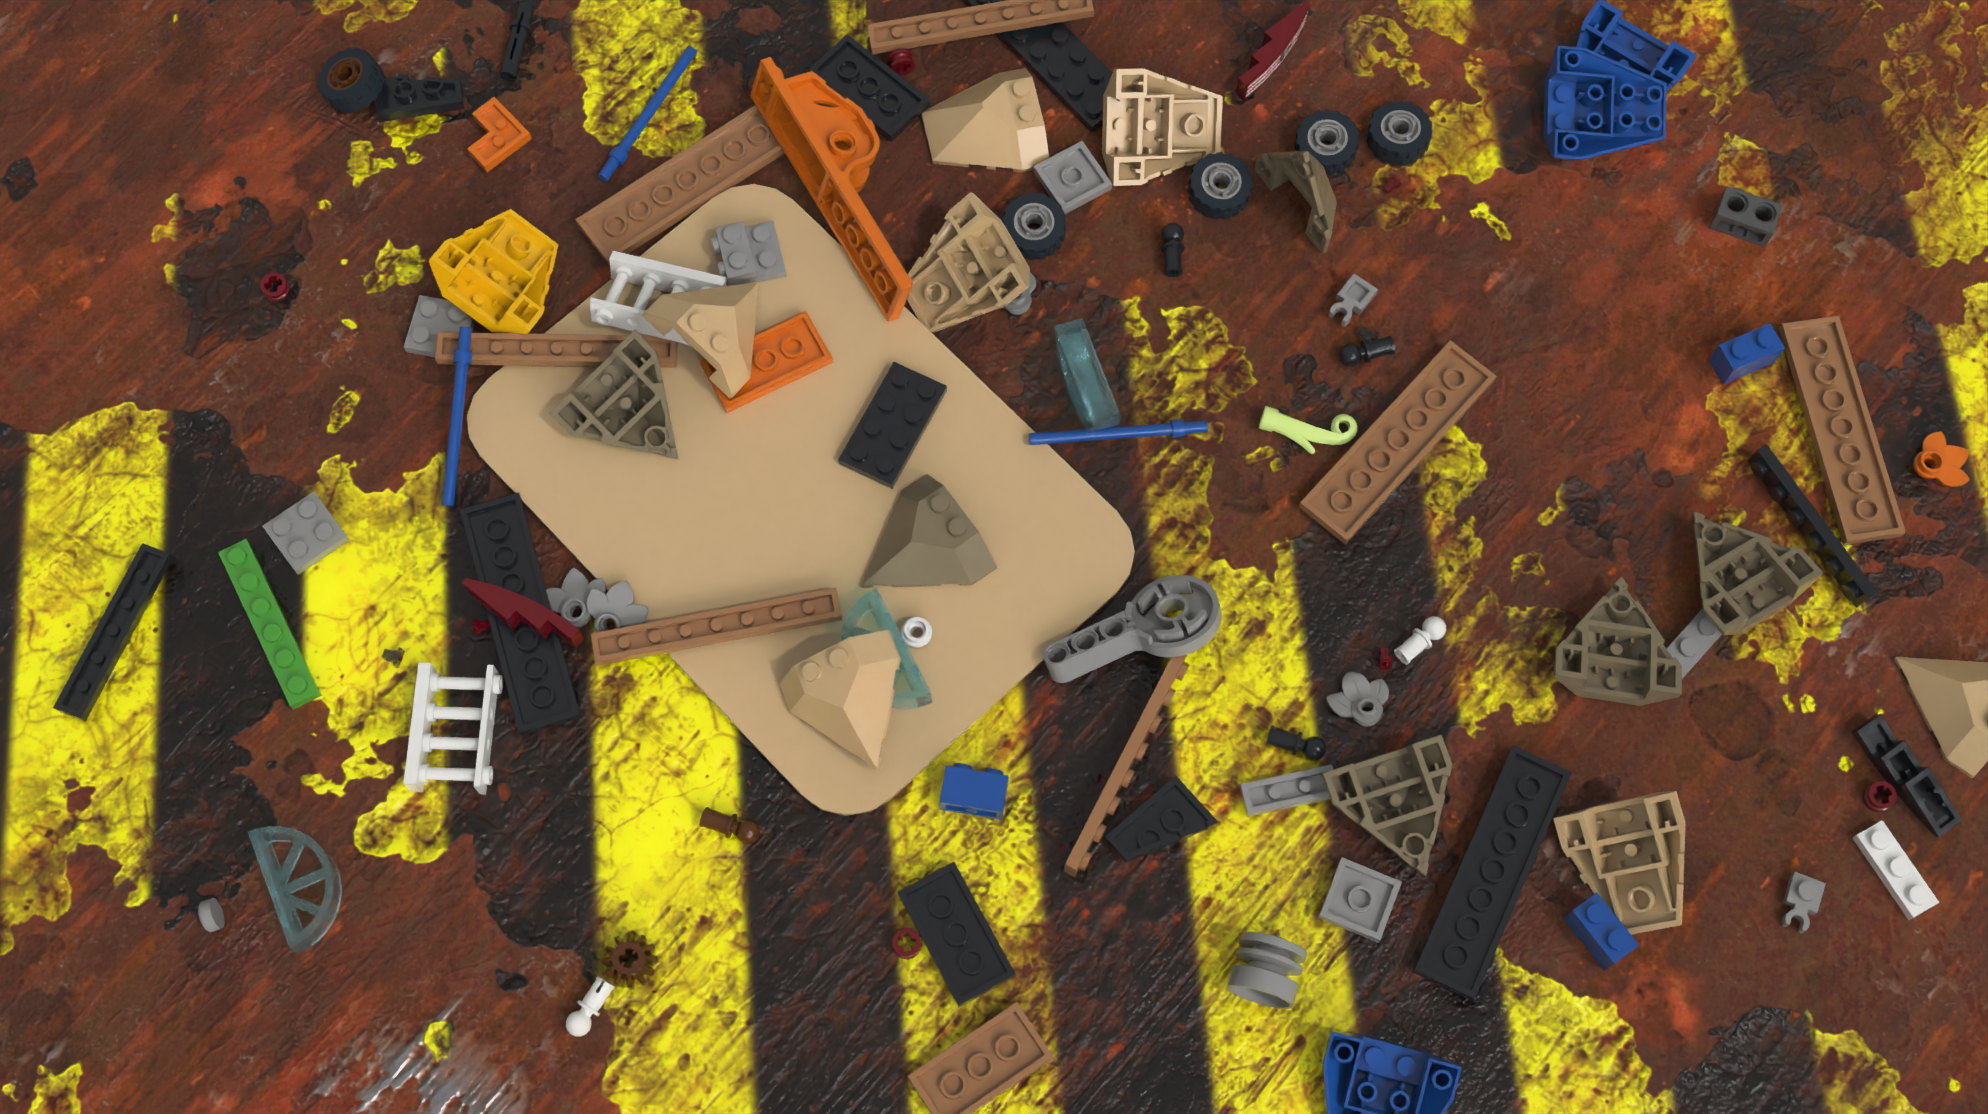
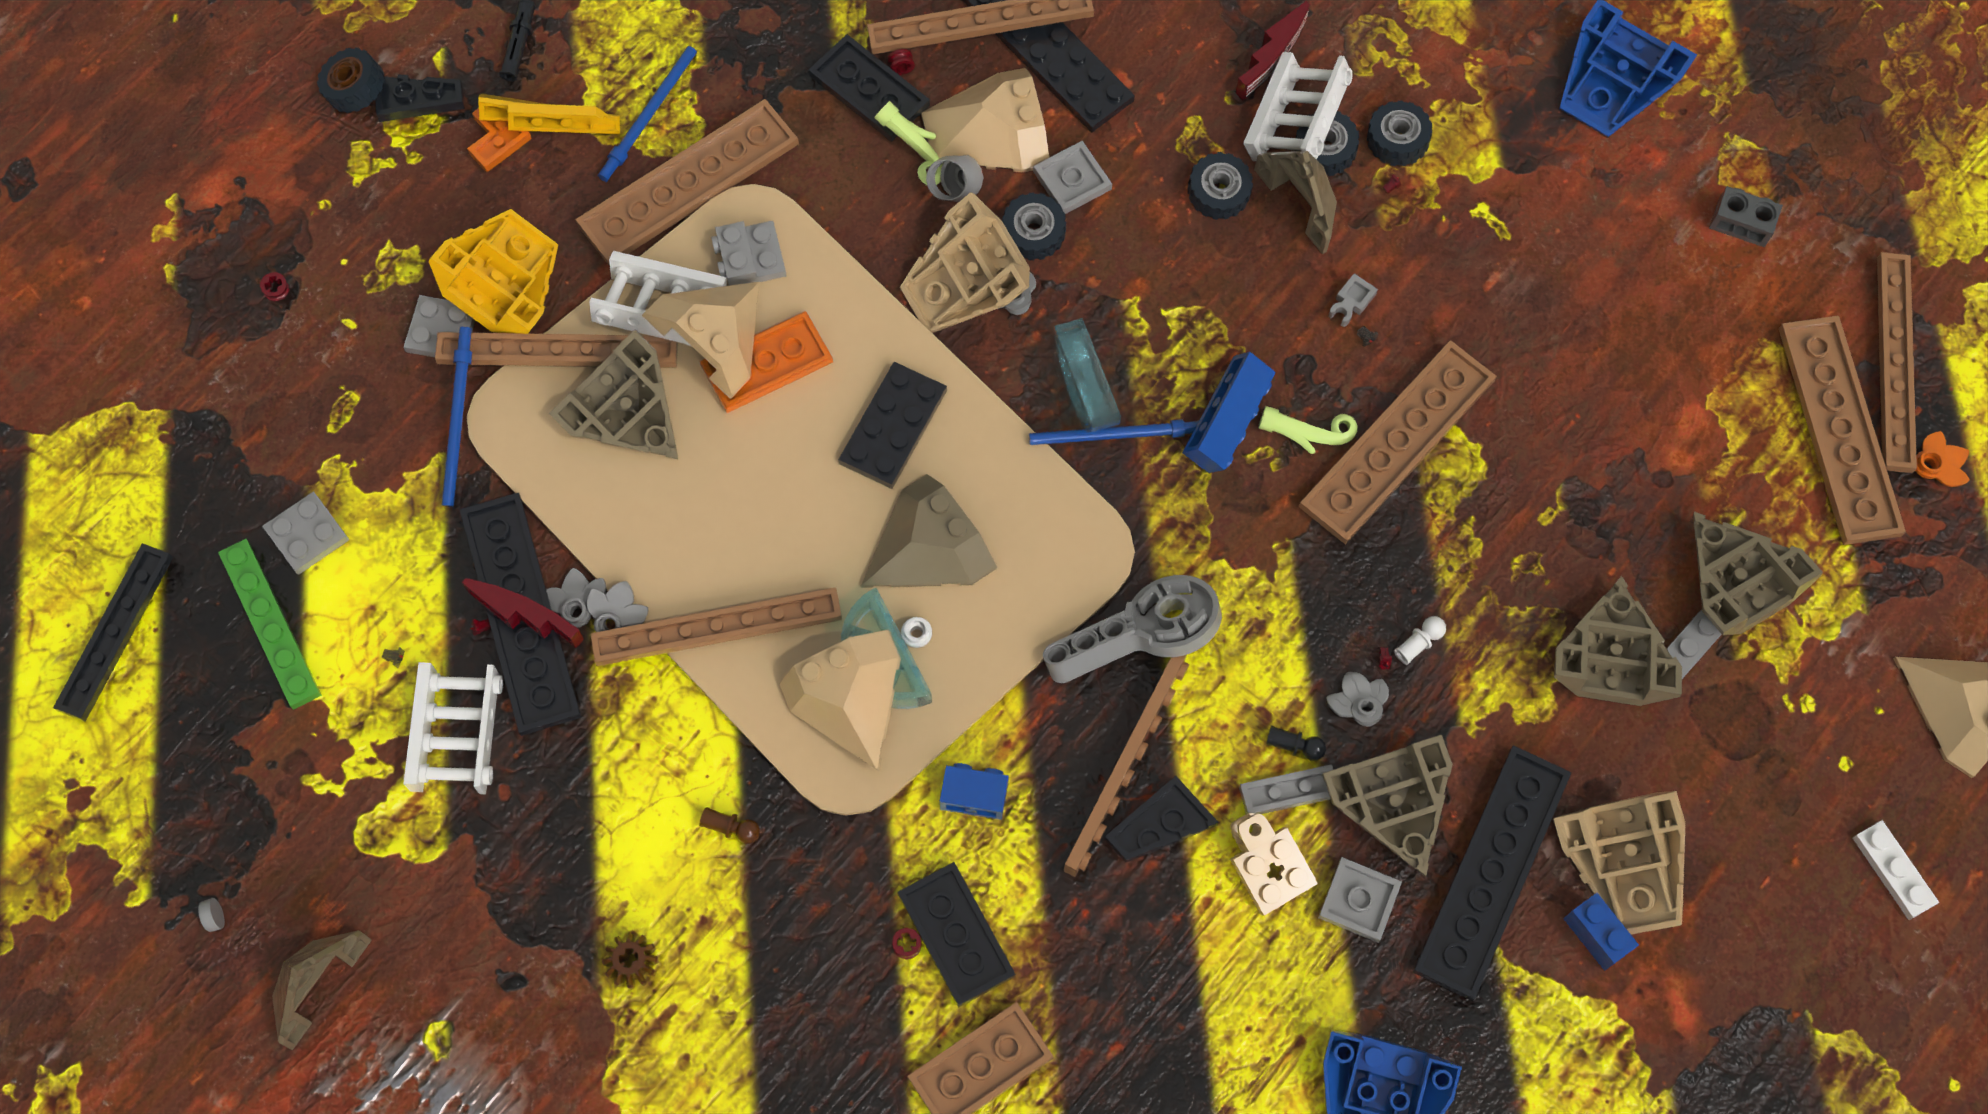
clear light blue window [248,826,342,954] -> none
white pin [566,976,615,1037] -> none
orange piece [750,57,913,322] -> none
tan wedge [1102,68,1223,186] -> none
black pin [1161,223,1185,277] -> none
light grey wheel [1226,932,1307,1009] -> none
black pin [1338,336,1395,367] -> none
blue wedge [1543,45,1667,161] -> none
blue brick [1708,323,1785,385] -> none
black plate [1748,444,1877,608] -> none
light grey plate [1781,872,1826,934] -> none
black slope [1851,714,1963,837] -> none
dark red bush [1863,781,1897,812] -> none
none -> dark tan wedge [272,930,372,1050]
none -> yellow wedge [478,94,620,134]
none -> yellowish green plant [874,101,943,185]
none -> light grey helmet [926,155,984,202]
none -> blue brick [1182,352,1276,473]
none -> plate [1230,812,1318,916]
none -> white fence [1243,52,1352,161]
none -> medium nougat plate [1877,252,1917,473]

